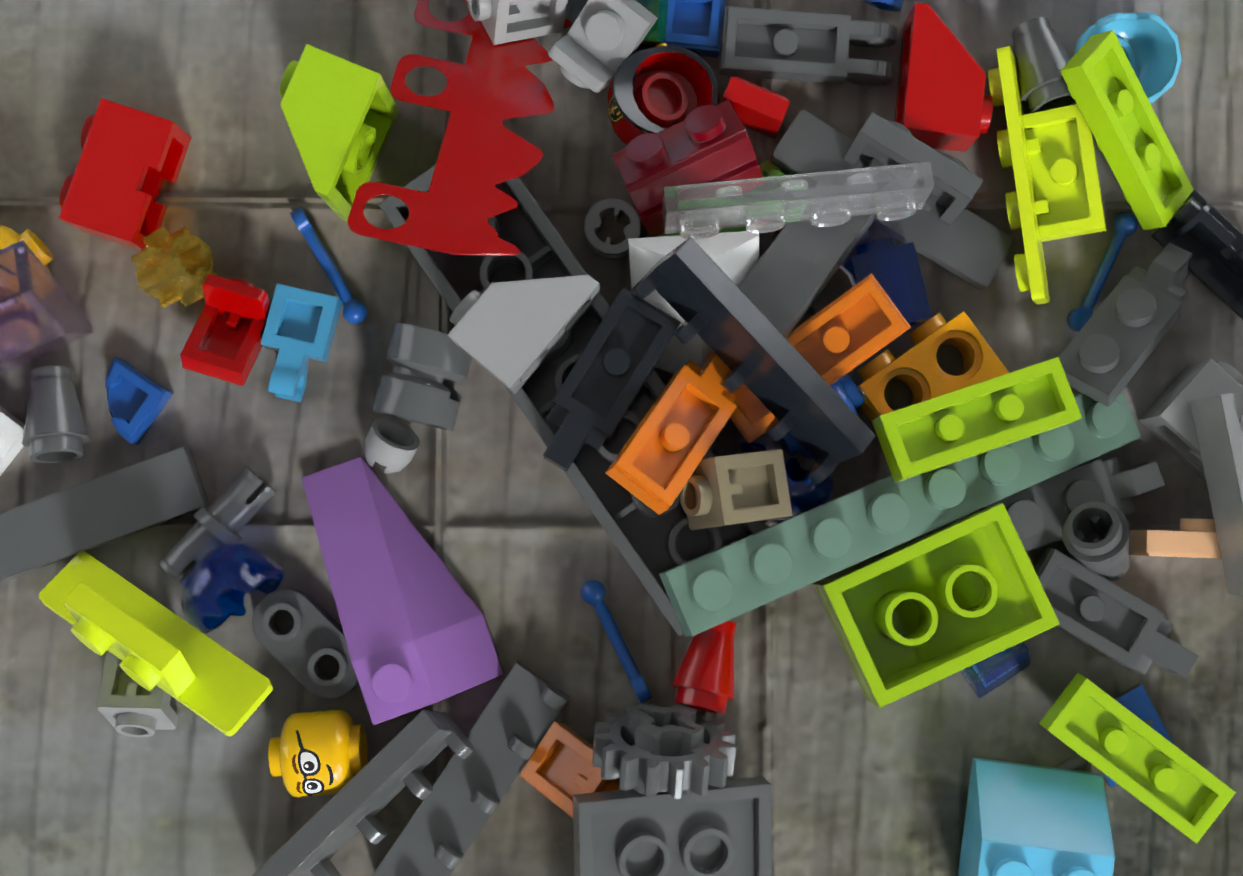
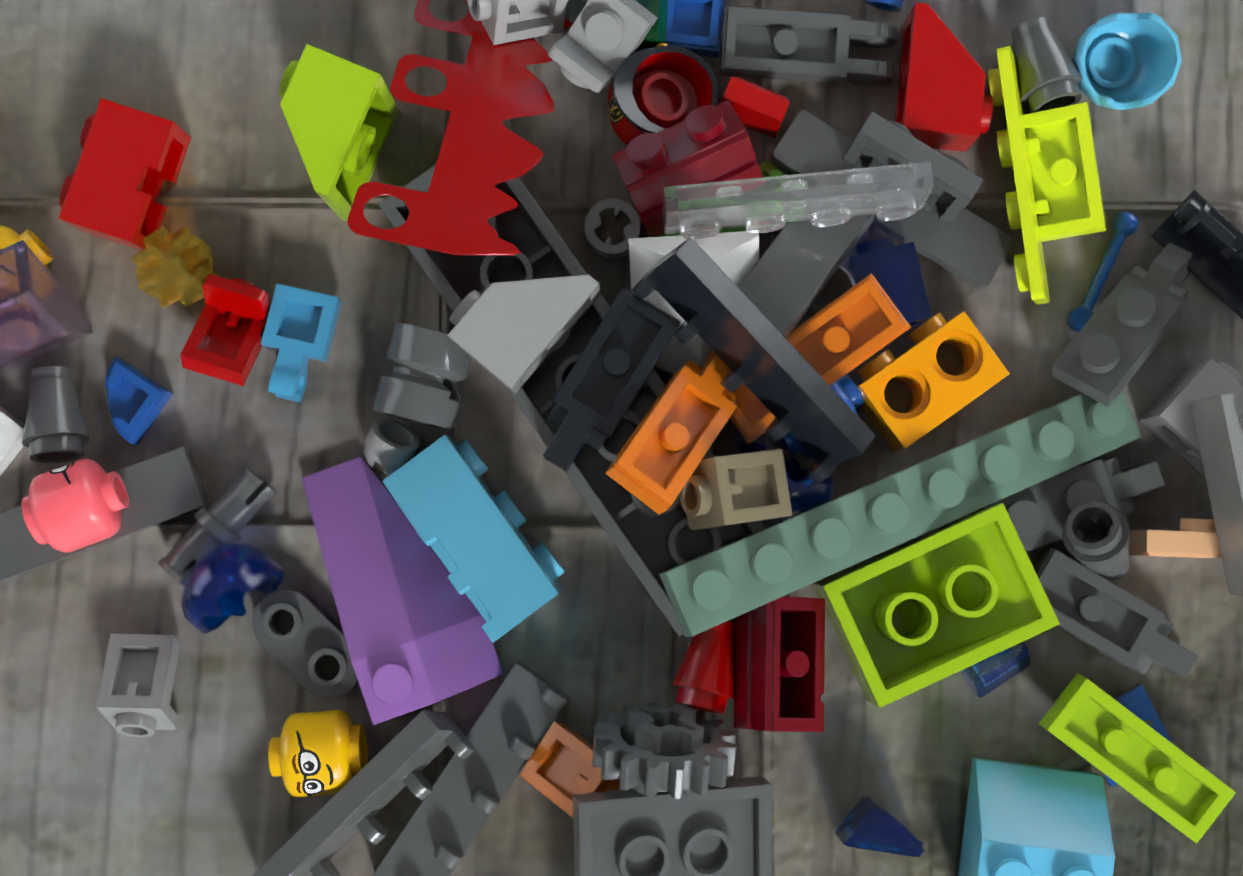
neon yellow bracket [39,551,273,736] -> none
blue hinge [290,207,367,324] -> none
blue hinge [581,580,652,704] -> none
lime plate [872,357,1082,483] -> none
lime plate [1060,30,1194,230] -> none
none -> coral head [21,458,129,553]
none -> medium azure wedge [382,435,565,643]
none -> dark red brick [733,596,825,732]
none -> clear blue slope [835,796,925,858]

